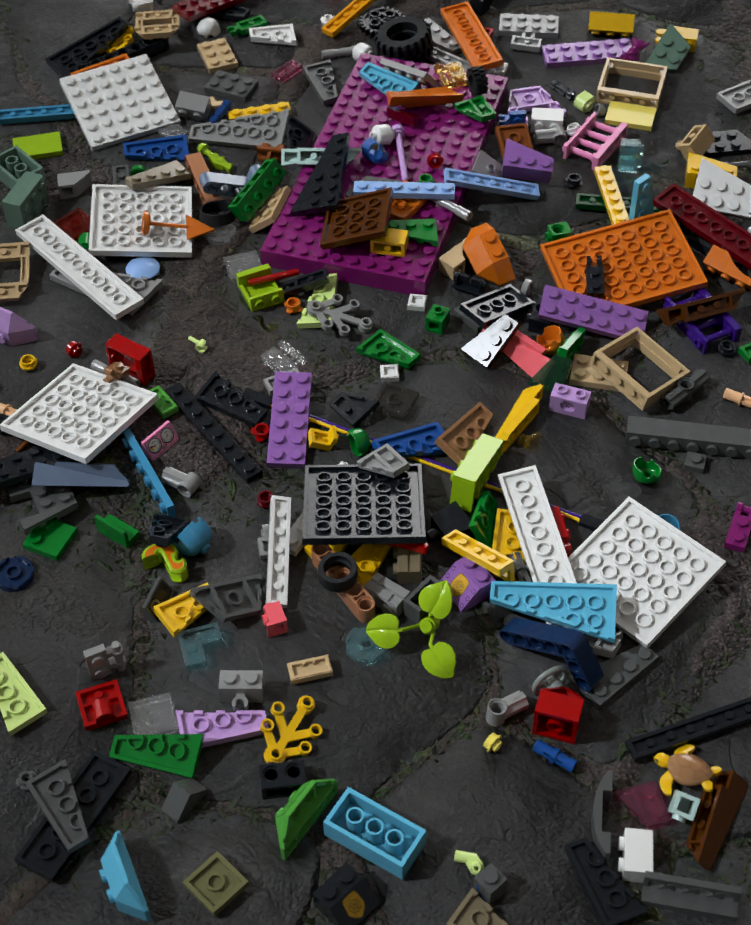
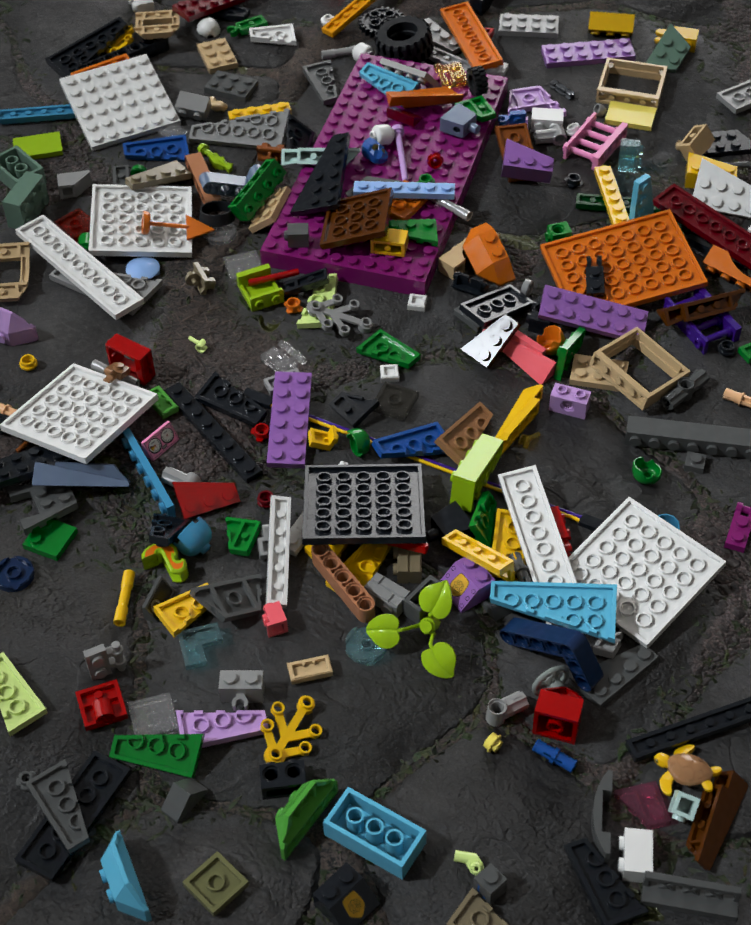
red plate [66,341,82,358] -> none
green panel [94,514,140,549] -> none
blue axle [209,99,232,123] -> none
clear pink tile [271,59,303,83] -> none
black tyre [318,552,358,593] -> none
light grey wing [357,443,410,478] -> none
green brick [425,304,450,335] -> none
light blue plate [443,168,540,201] -> none
light grey plate [470,150,503,178] -> none
light grey hinge [510,31,542,52] -> none
clear green wing [528,355,573,392] -> none
yellowish green plate [574,91,595,113] -> none
magenta animal [620,37,650,62] -> none
none -> yellow piece [113,569,135,627]
none -> red wing [172,482,240,519]
none -> dark tan hips [185,262,216,295]
none -> green wing [225,517,262,556]
none -> dark grey brick [284,223,309,248]
none -> sand blue torso [440,103,480,138]

